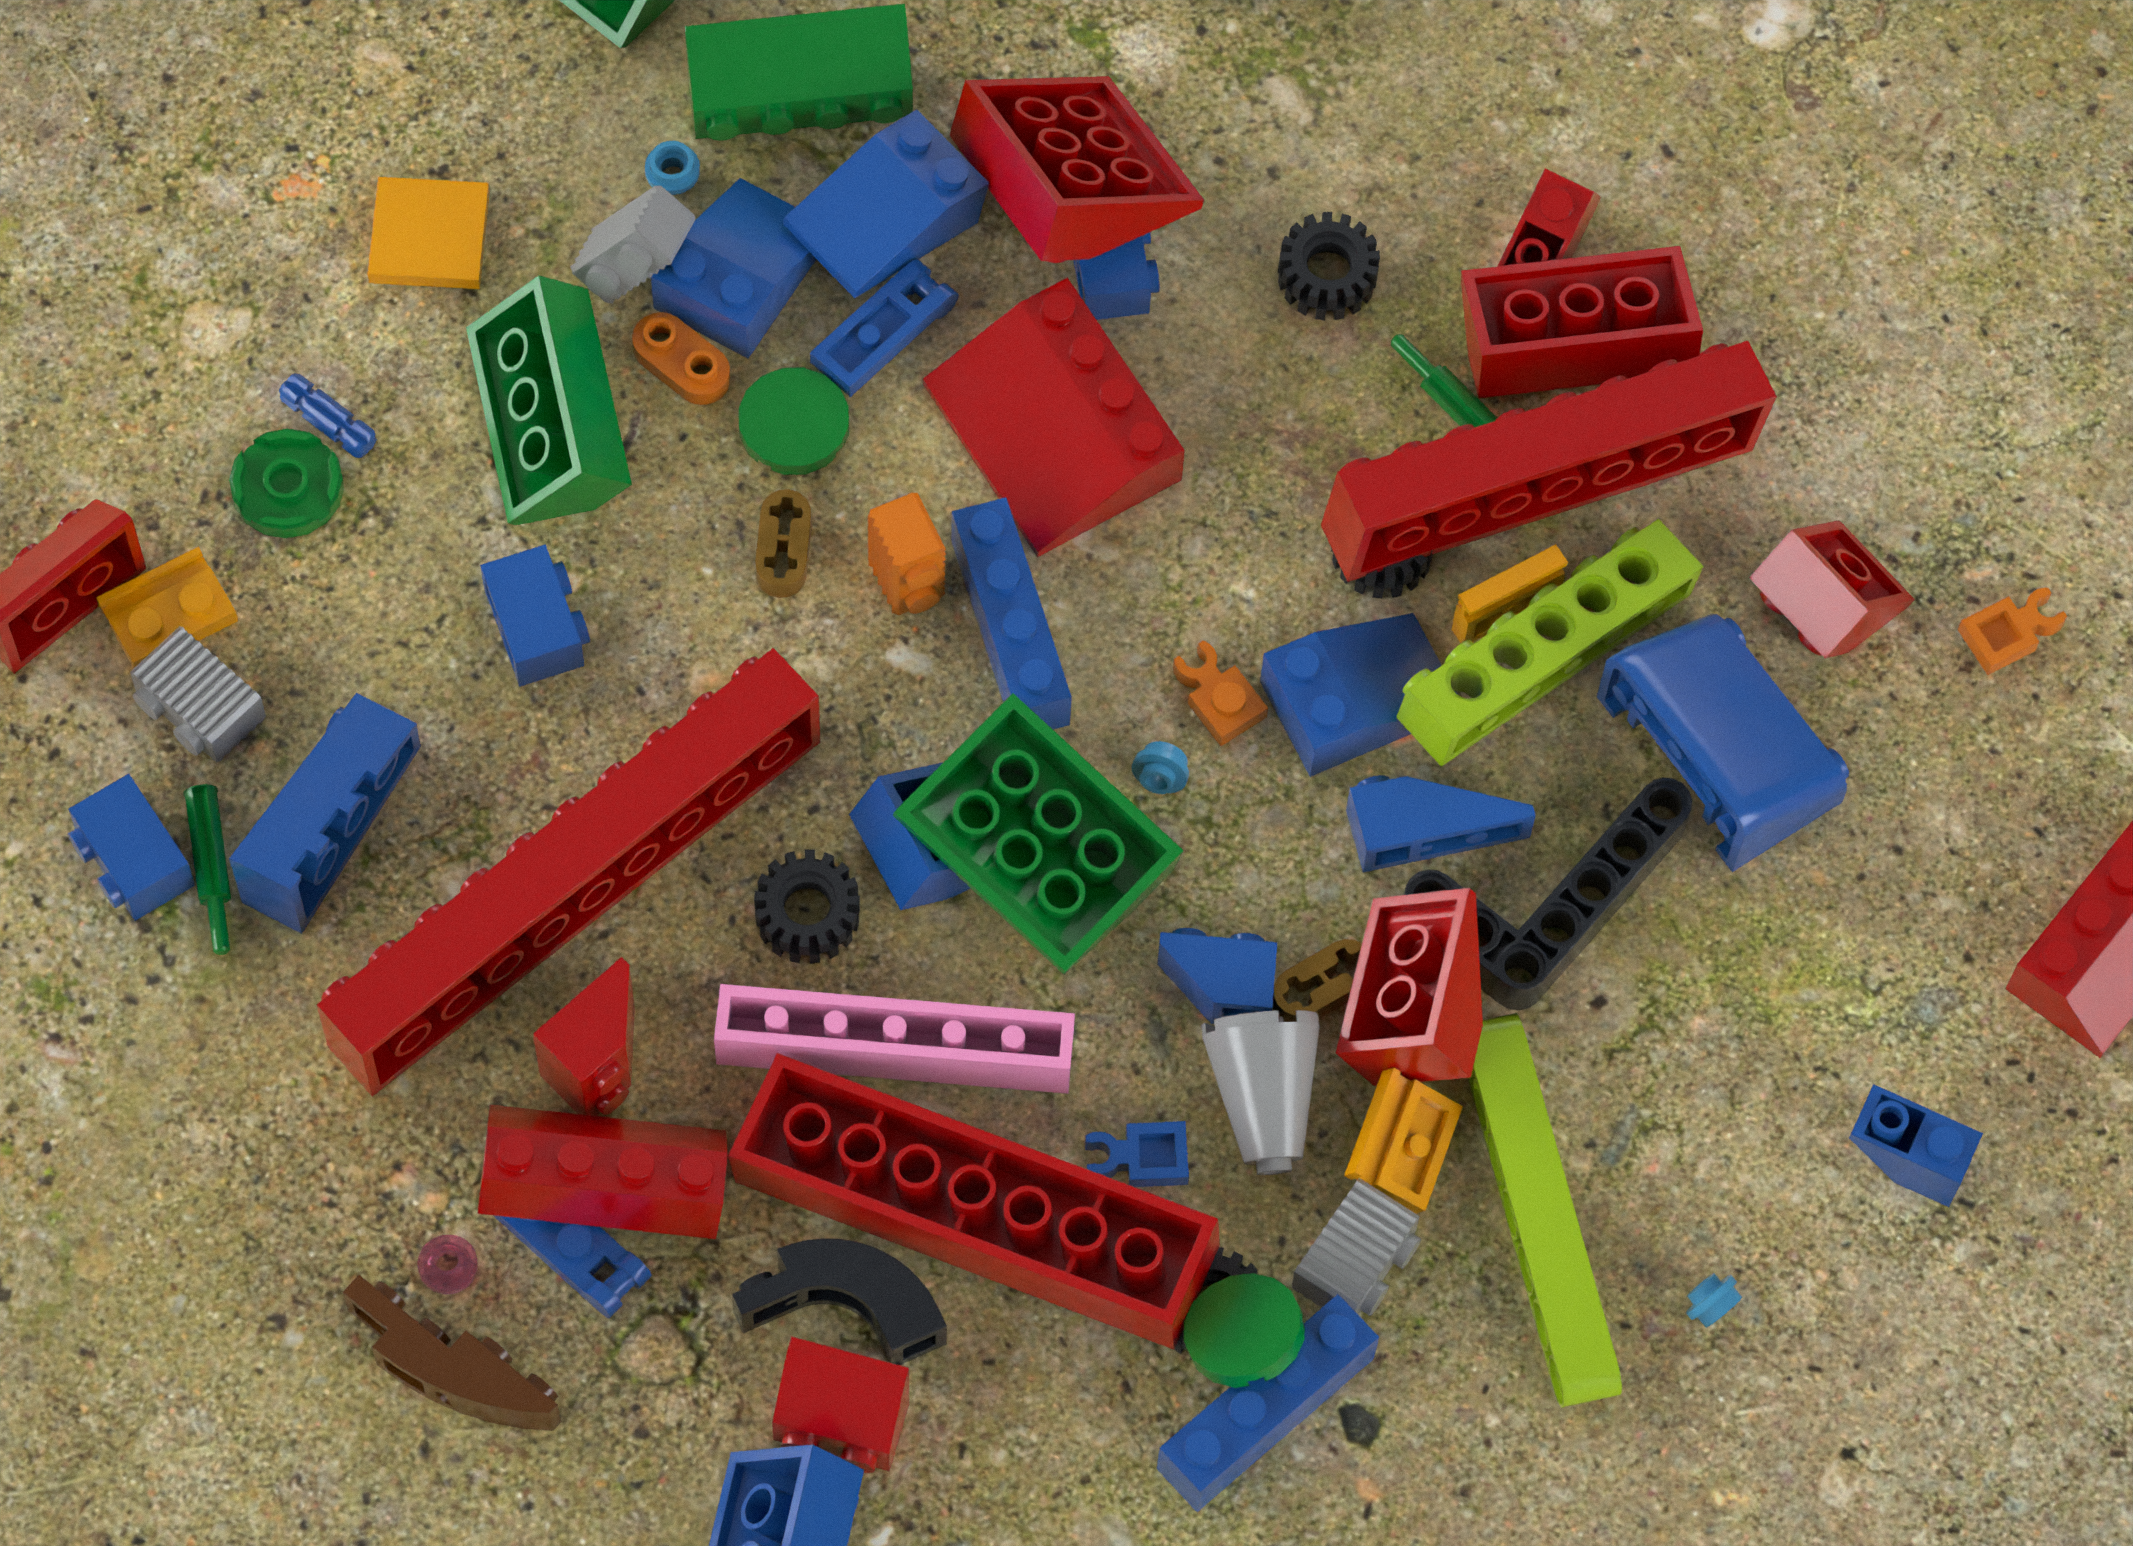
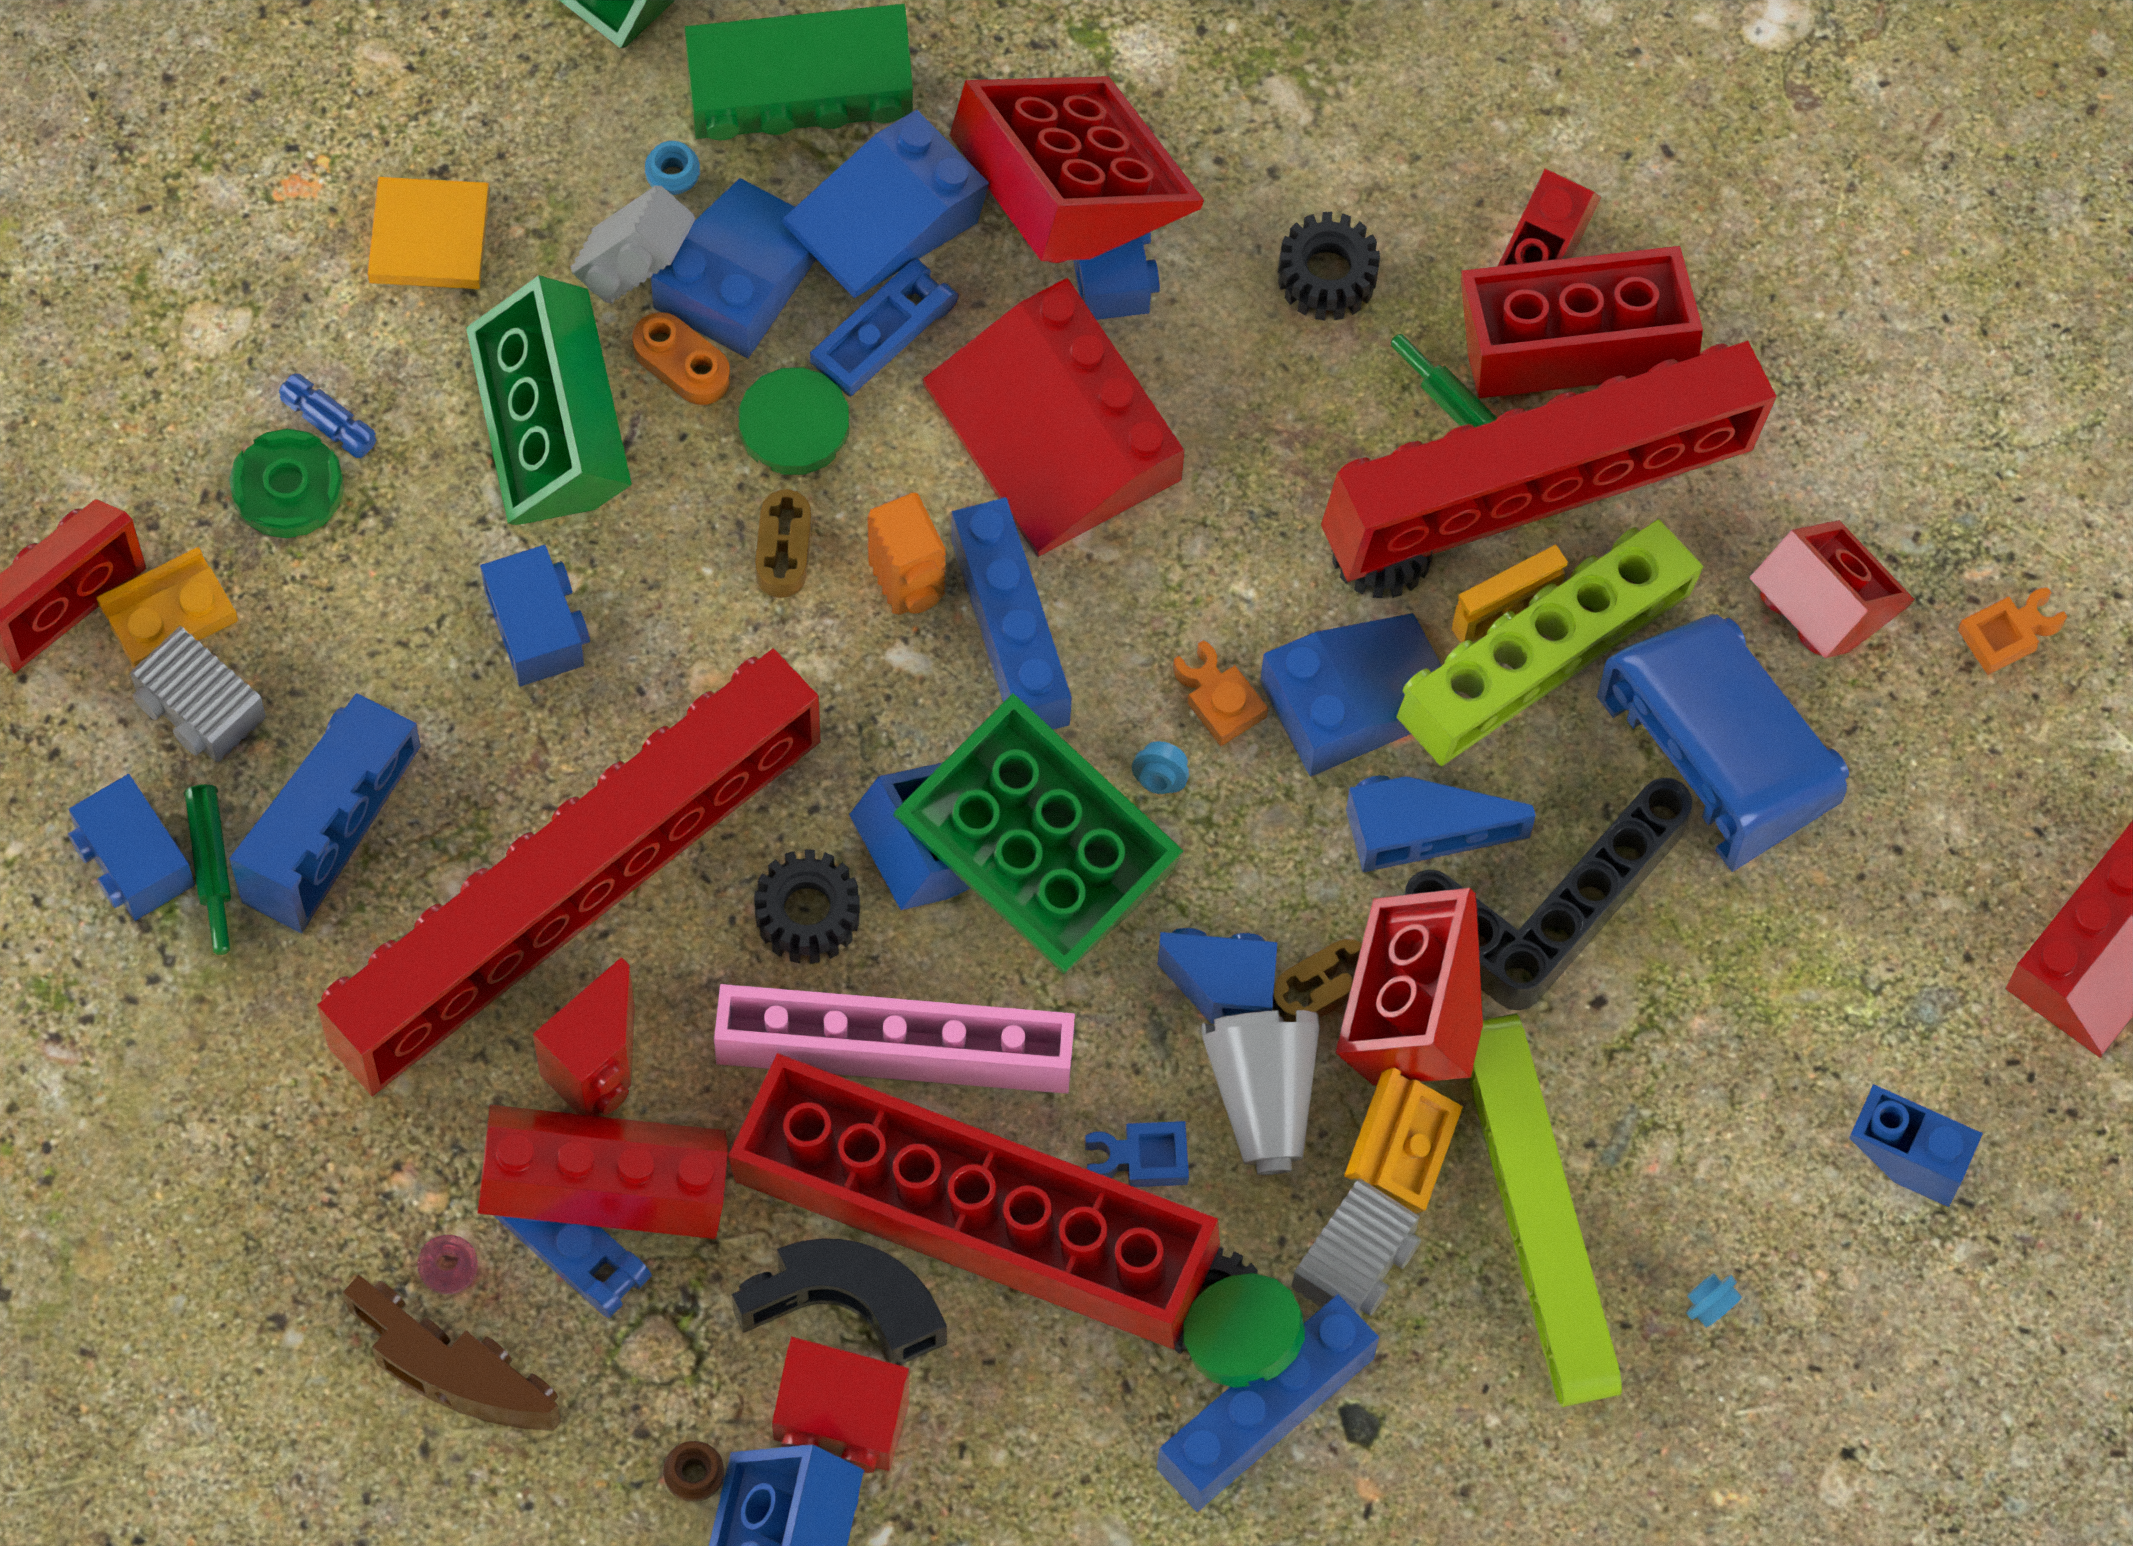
none -> reddish brown plate [663,1441,724,1502]

